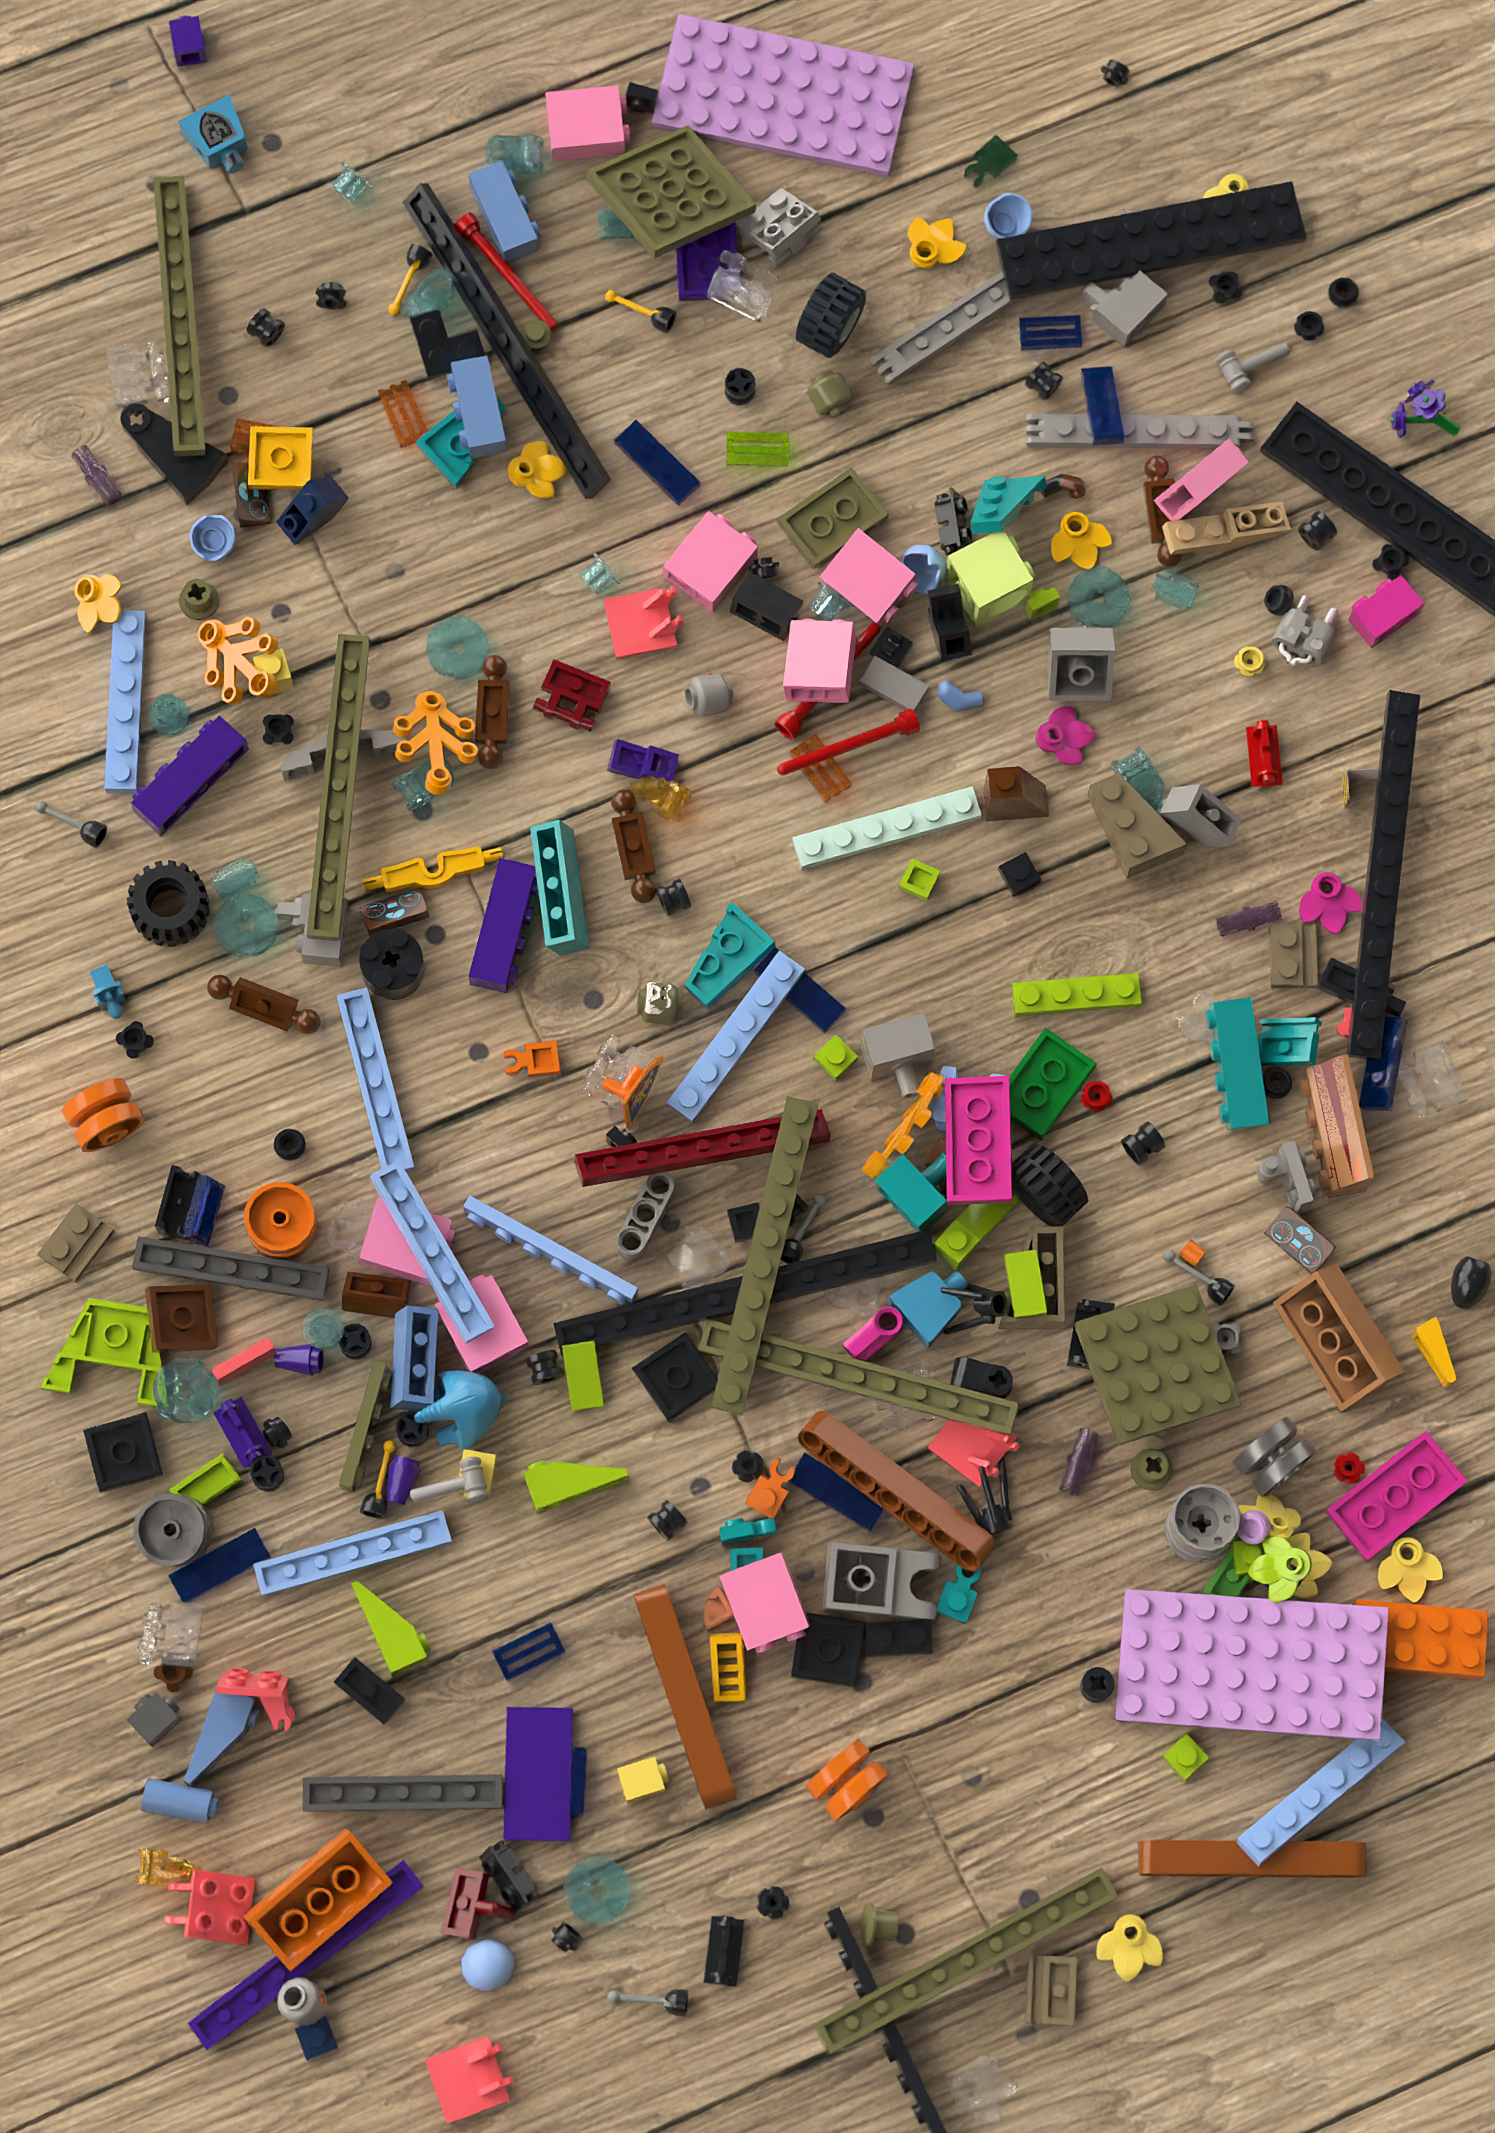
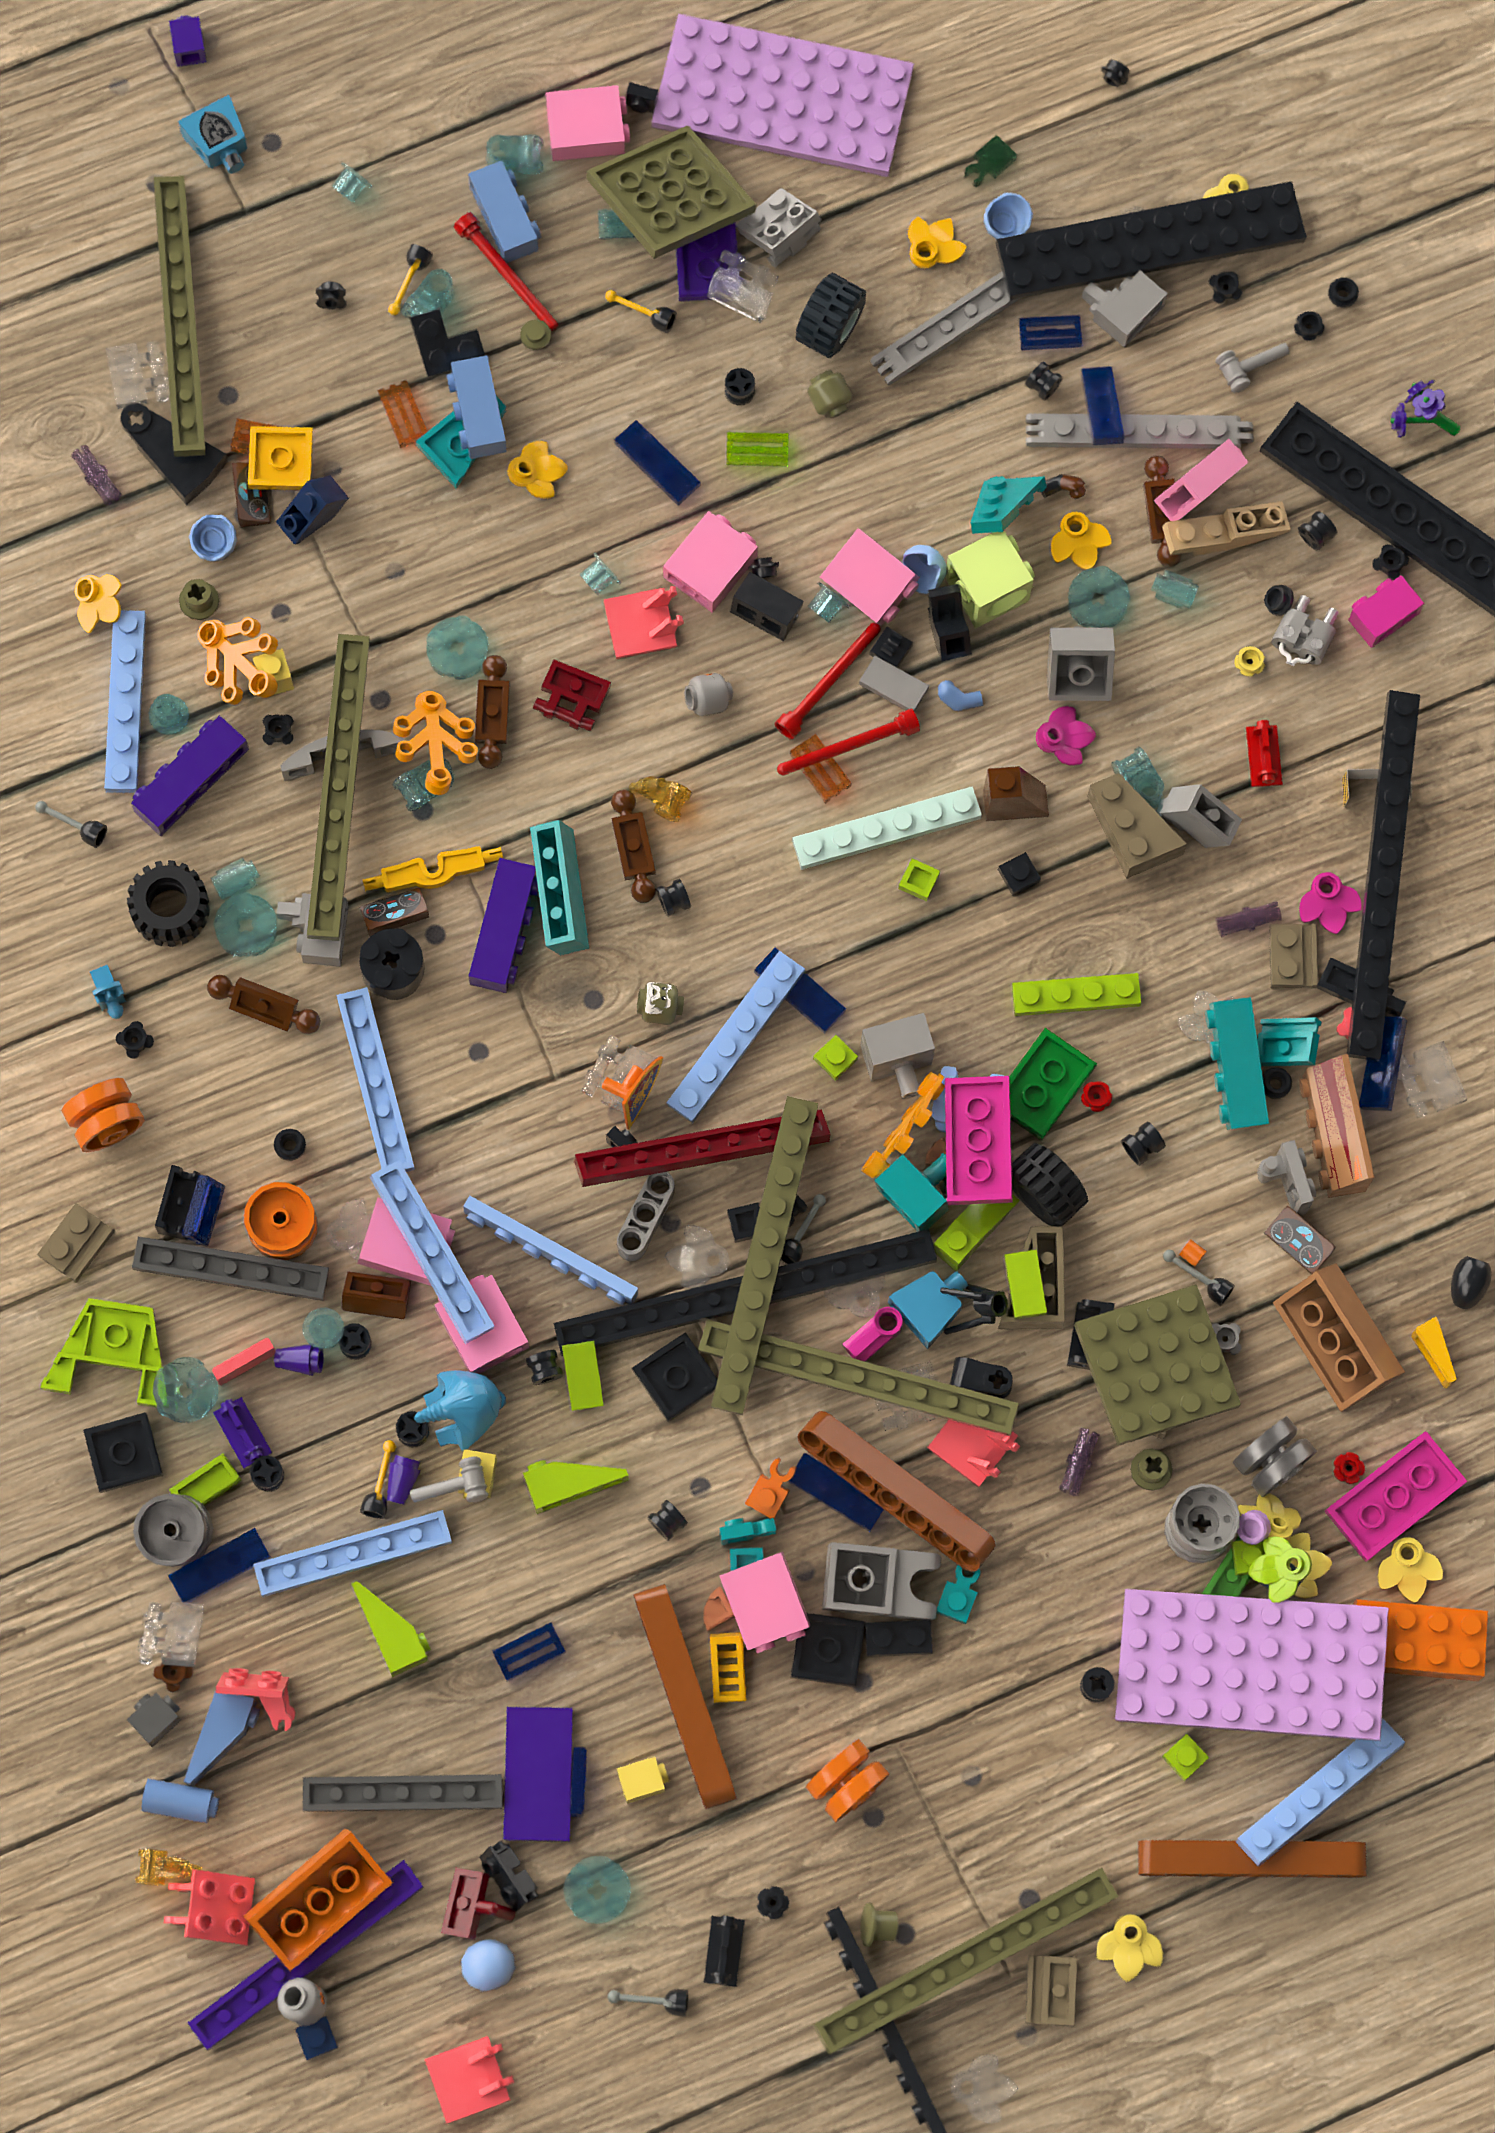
reddish brown plate [145,1284,218,1353] -> none
black wheel [246,308,285,347] -> none
black plate [262,1417,292,1448] -> none
black plate [334,1657,405,1725] -> none
olive plate [339,1360,392,1493] -> none
medium blue brick [390,1305,438,1412] -> none
black plate [402,183,611,499] -> none
orange plate [503,1040,560,1078] -> none
black plate [552,1922,582,1952] -> none
dark purple slope [607,739,679,785] -> none
teal wing [684,901,776,1010] -> none
black plate [732,1450,764,1483] -> none
olive plate [777,467,888,570] -> none
bright pink brick [783,618,856,703] -> none
hinge [934,487,973,556] -> none
black plant [957,1456,1013,1535] -> none
lime plate [1025,587,1060,621] -> none

